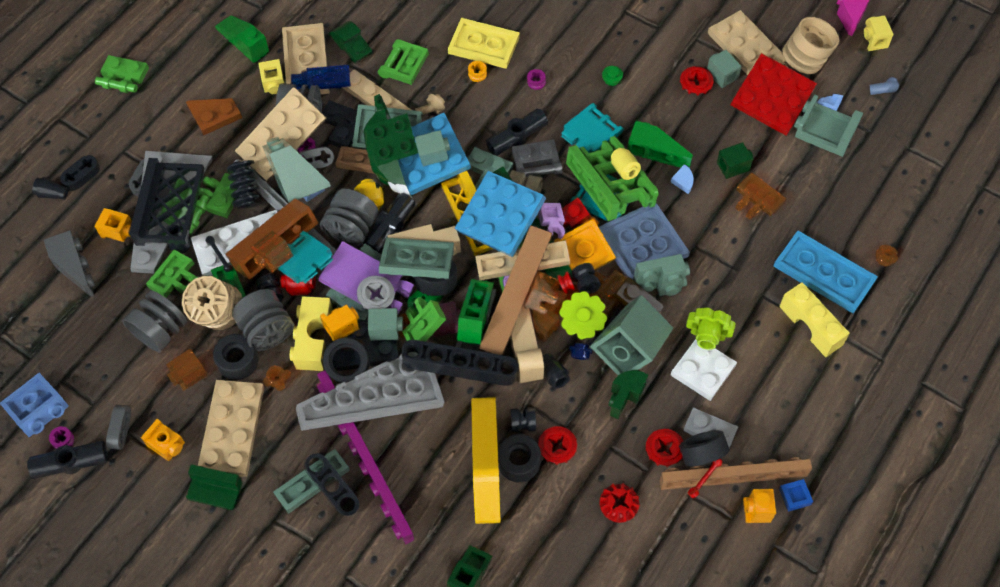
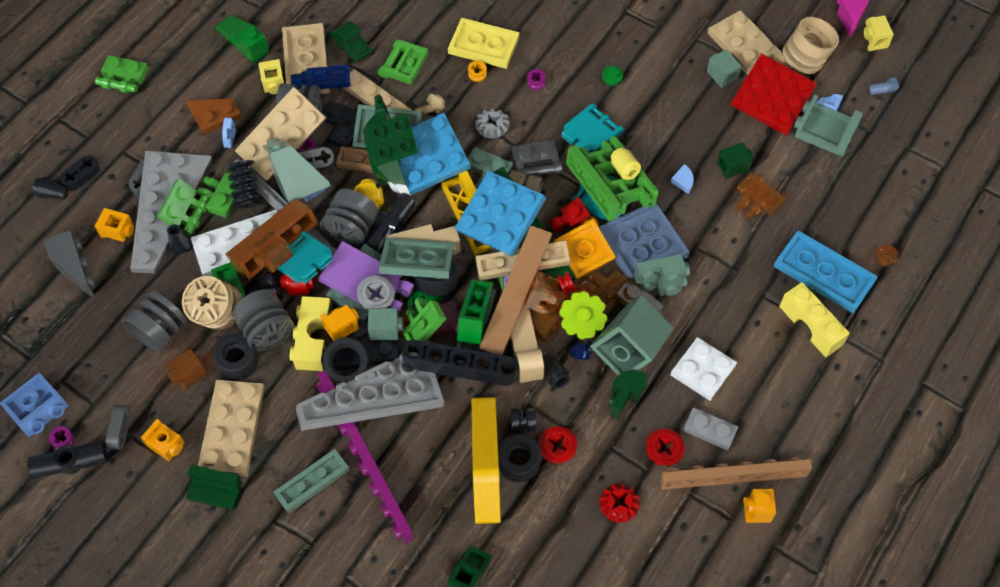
black fence [129,158,205,246] -> none
bright green hinge [146,250,198,298] -> none
black hinge [205,236,232,272] -> none
clear orange plate [263,365,291,391] -> none
black beam [304,453,359,516] -> none
sand green brick [415,130,451,166] -> none
black piece [486,108,548,156] -> none
lavender plate [538,203,565,239] -> none
black wheel [571,263,601,294] -> none
green slope [627,121,693,169] -> none
black tyre [679,430,730,466] -> none
red gear [680,66,714,96] -> none
lime plant [686,308,736,350] -> none
red hinge [688,458,722,498] -> none
blue plate [779,479,813,512] -> none
none -> light blue tile [222,118,236,148]
none -> light grey gear [475,108,509,138]

